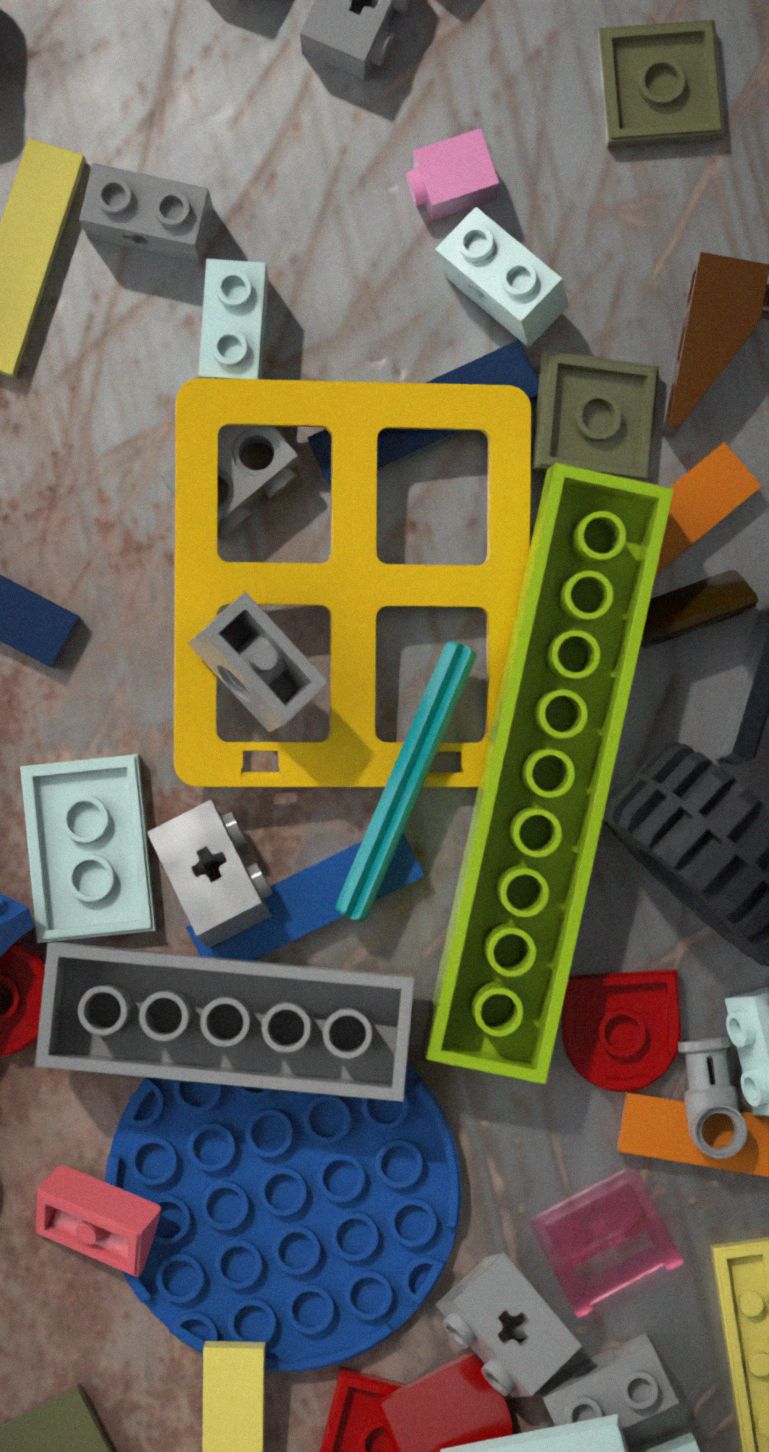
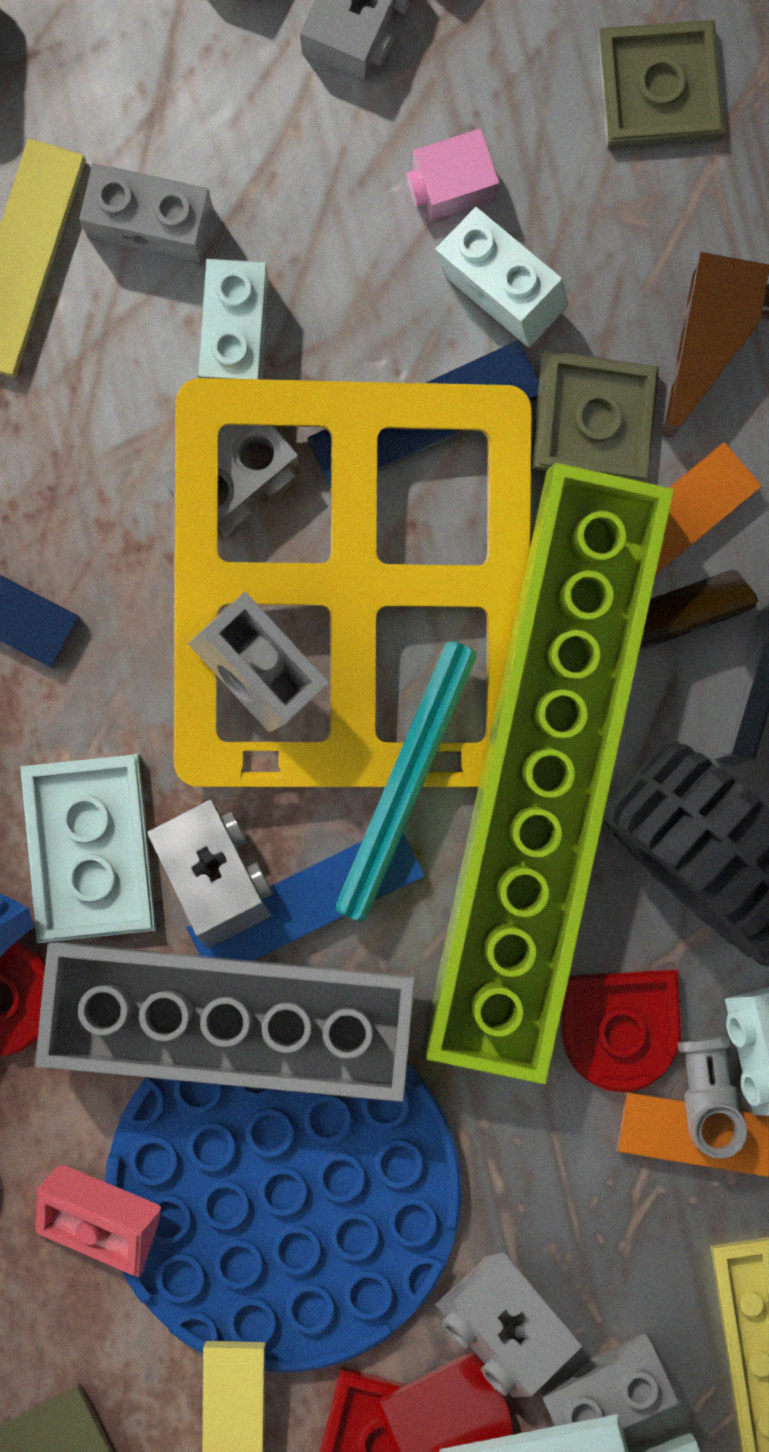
clear pink plate [527,1165,683,1318] -> none

